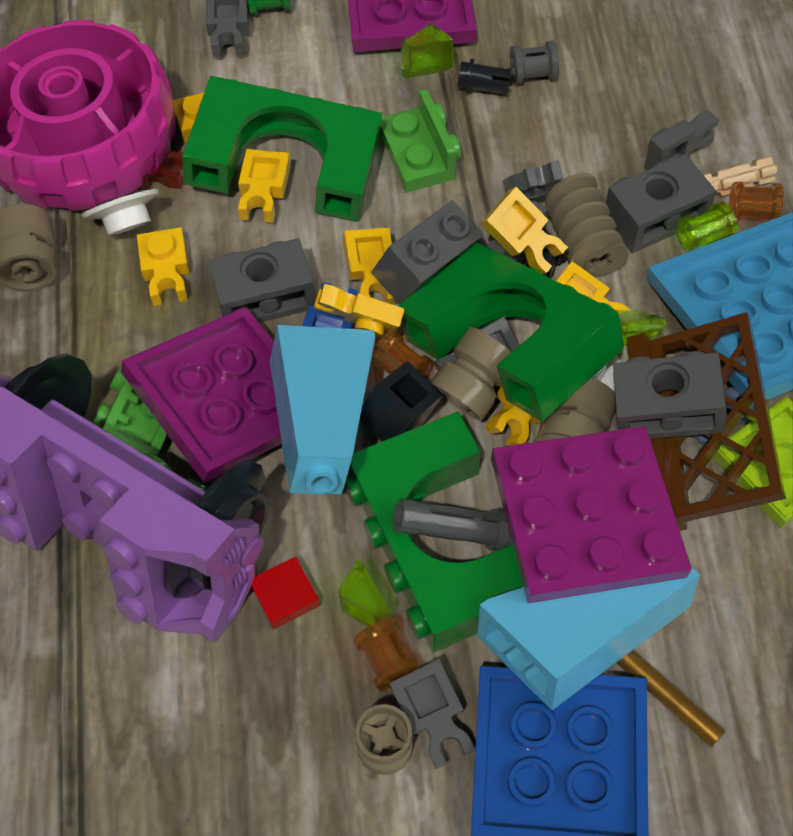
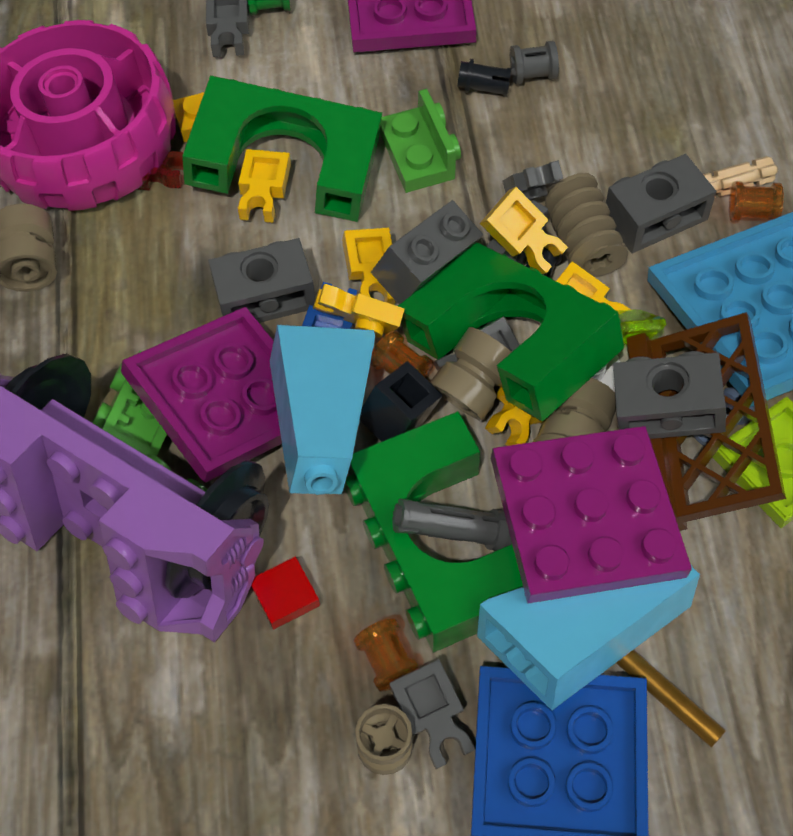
white piece [81,189,159,236] -> none
yellow plate [137,227,190,306] -> none
clear neon green slope [338,560,390,634] -> none
clear neon green slope [402,23,453,79] -> none
dark grey plate [644,109,719,171] -> none
clear neon green bush [676,201,738,252] -> none

